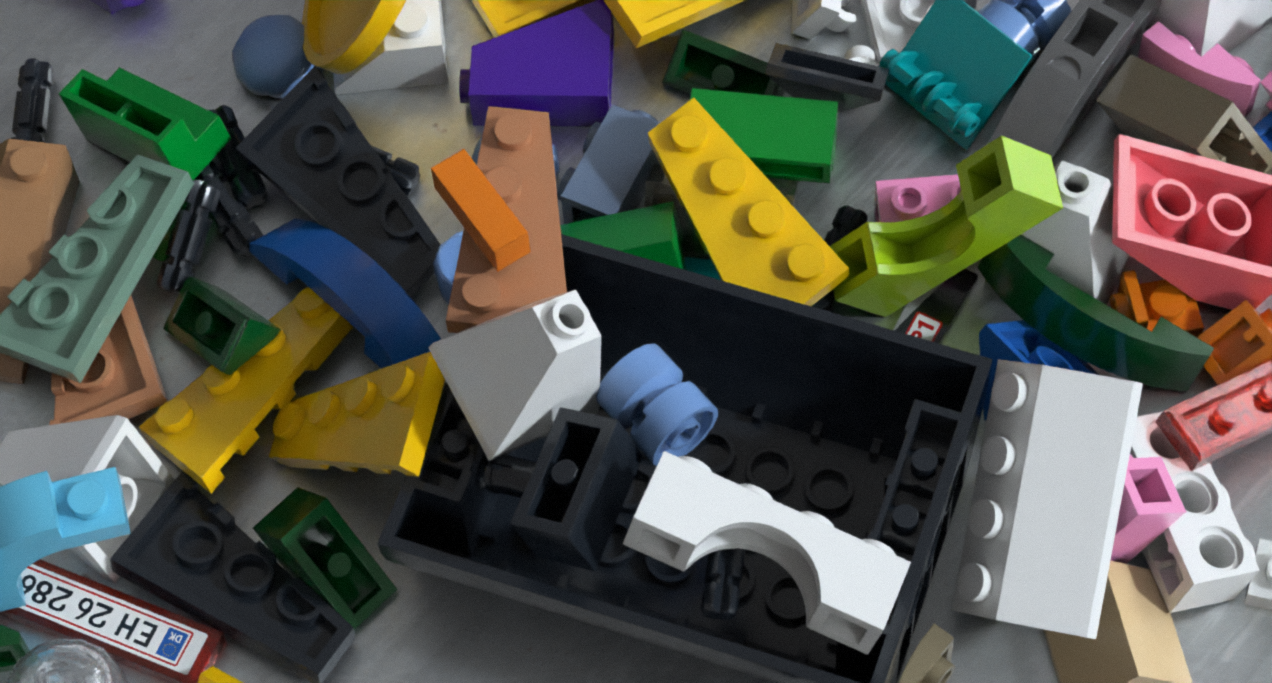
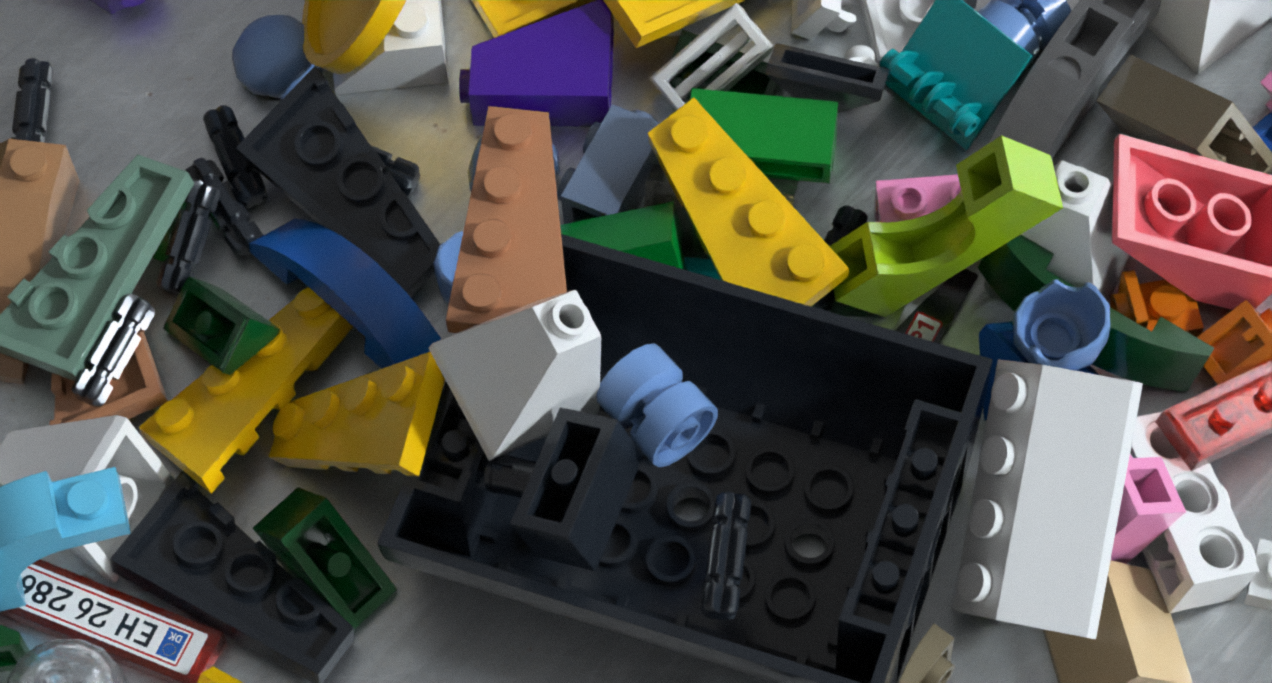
green piece [59,67,232,180] -> none
orange piece [431,149,531,272] -> none
white arch [623,451,911,655] -> none
bright pink slope [1138,21,1261,117] -> none
none -> axle [72,294,155,407]
none -> white tile [649,3,774,111]
none -> medium blue hair [1013,279,1110,371]

